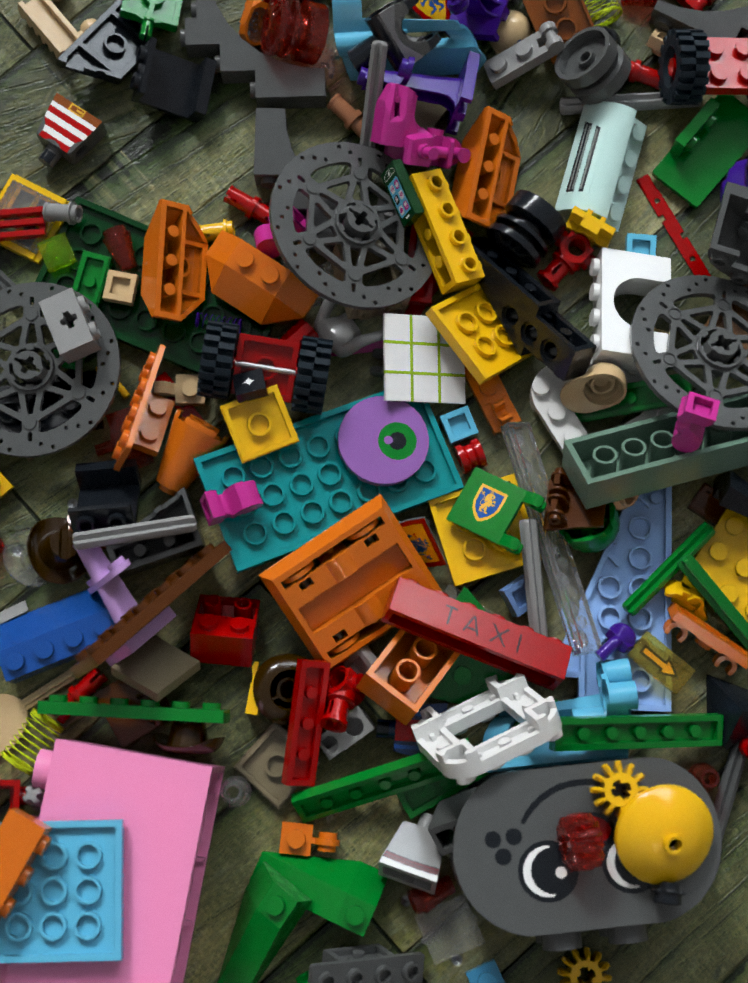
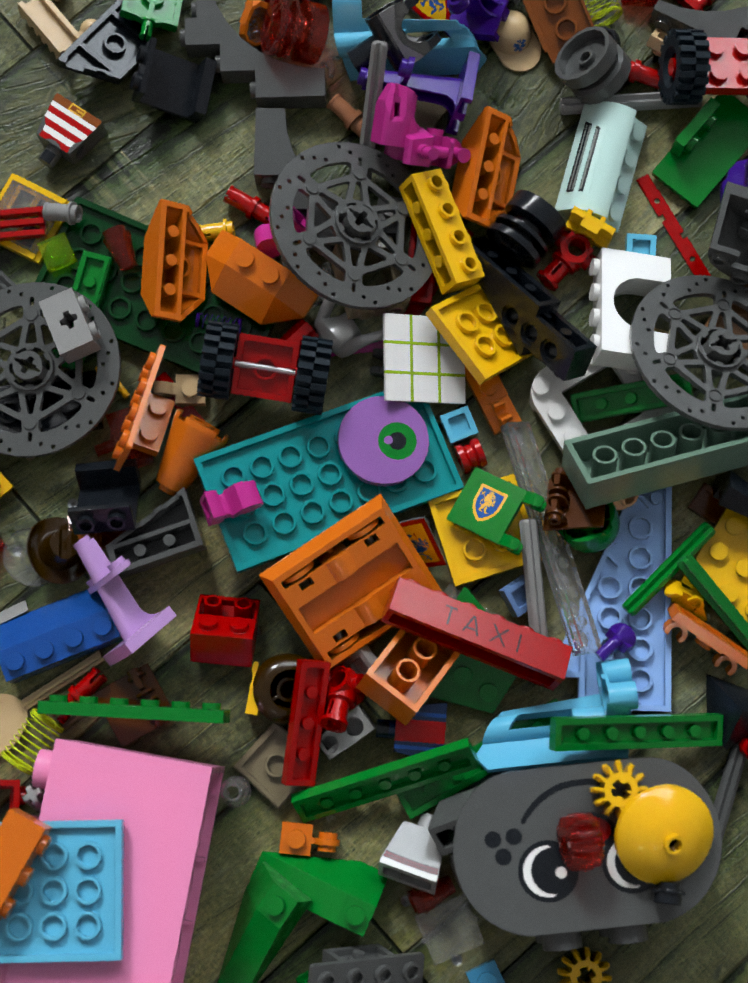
reddish brown plate [69,540,232,679] -> none
light grey axle [72,514,197,550] -> none
tan plate [102,269,139,306] -> none
dark tan tile [111,636,200,702] -> none
dark brown hat [152,721,225,754] -> none
yellow plate [219,384,299,464] -> none
black tile [232,368,268,403] -> none
dark green tile [381,159,424,227] -> none
white plate [411,673,563,785] -> none
light grey plate [483,21,565,90] -> none
tan cap [560,362,627,414] -> none
clear yellow tile [627,631,696,695] -> none
dark pink leg [671,391,720,453] -> none
clear red cone [688,762,720,793] -> none

